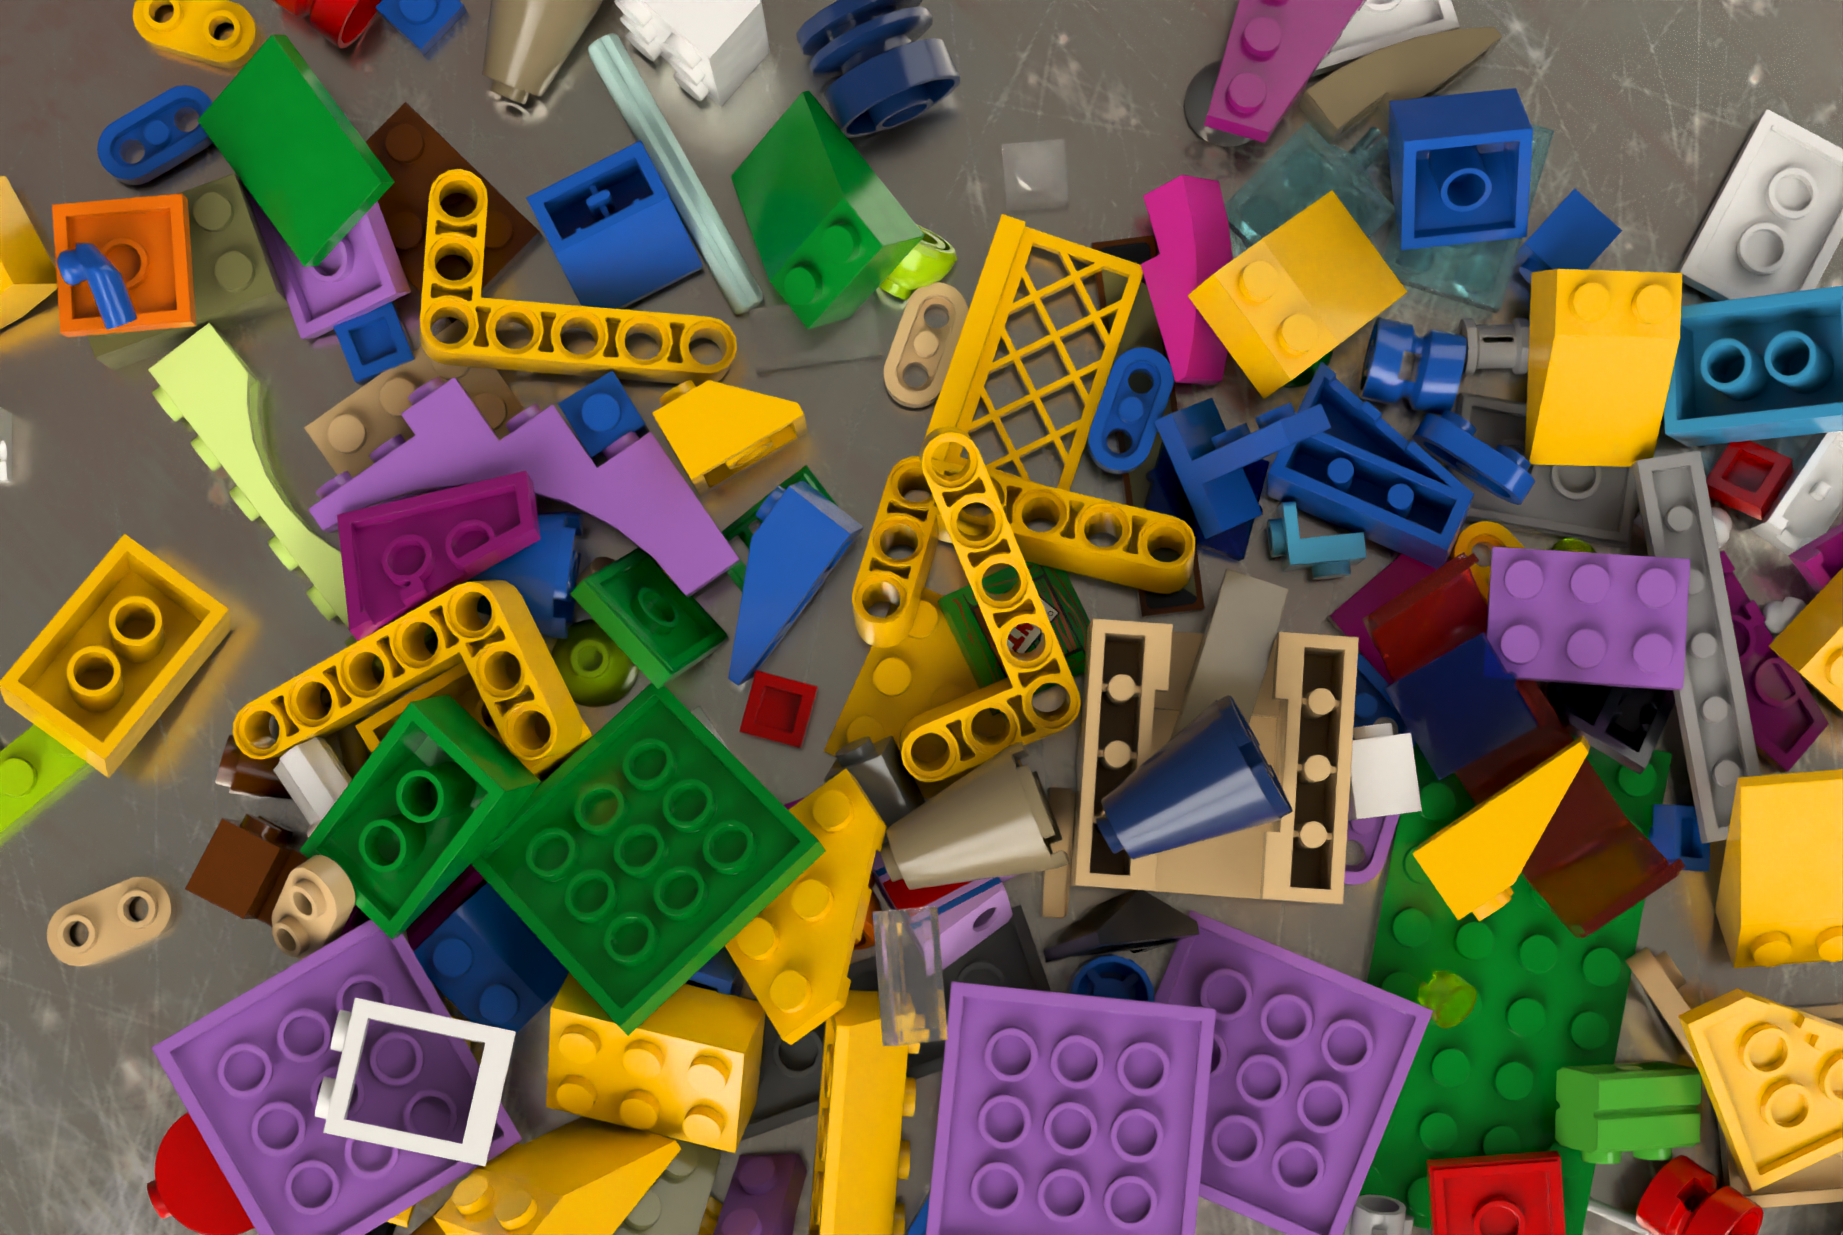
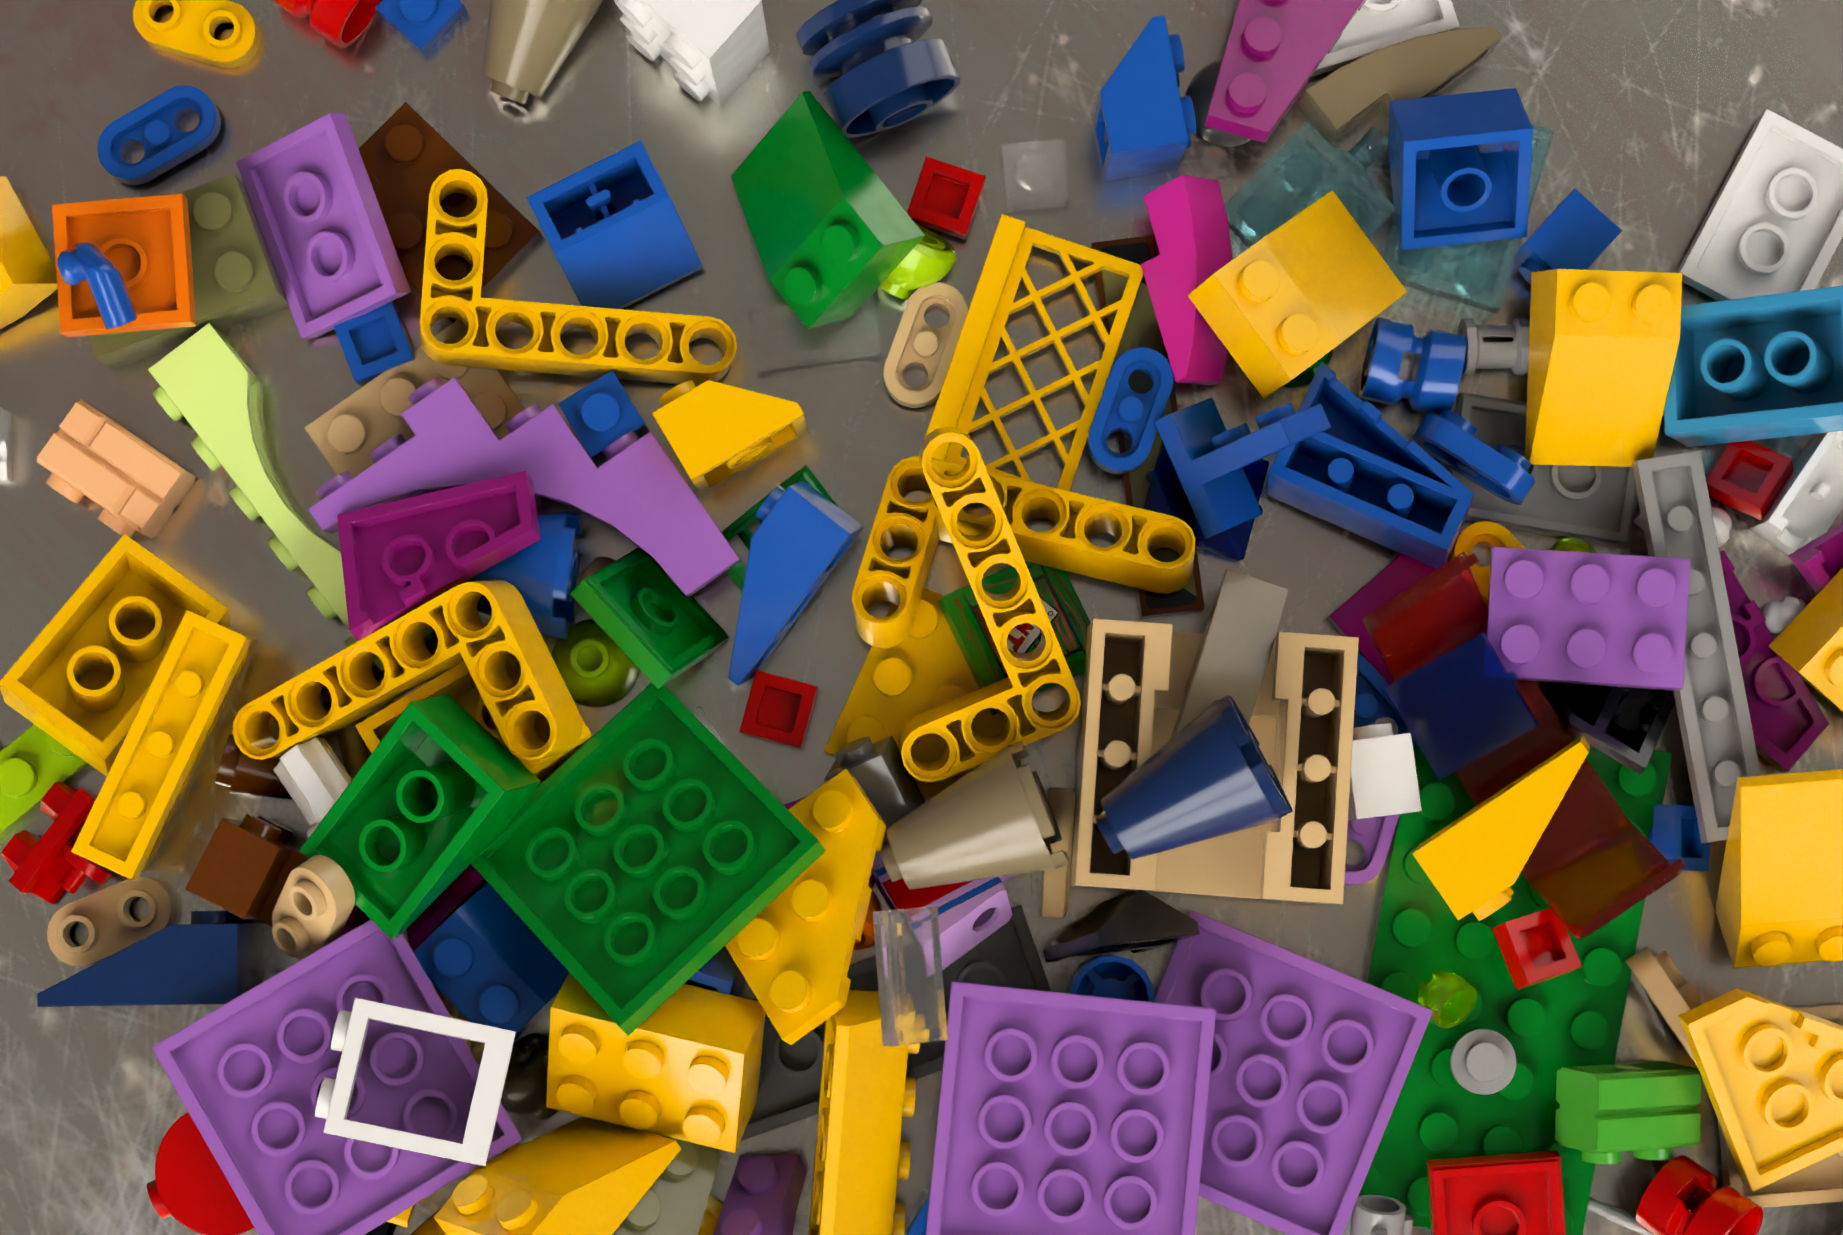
green tile [197,34,395,267] -> none
light aqua axle [588,33,763,315] -> none
medium azure bracket [1267,501,1367,579] -> none
none -> red hips [1,781,113,905]
none -> light nougat brick [36,399,196,539]
none -> dark blue slope [37,911,264,1007]
none -> yellow fence [71,610,258,880]
none -> clear smoke brick [501,1033,559,1120]
none -> red plate [907,156,986,240]
none -> blue slope [1093,15,1196,182]
none -> light grey plate [1450,1029,1516,1095]
none -> red plate [1492,906,1582,990]

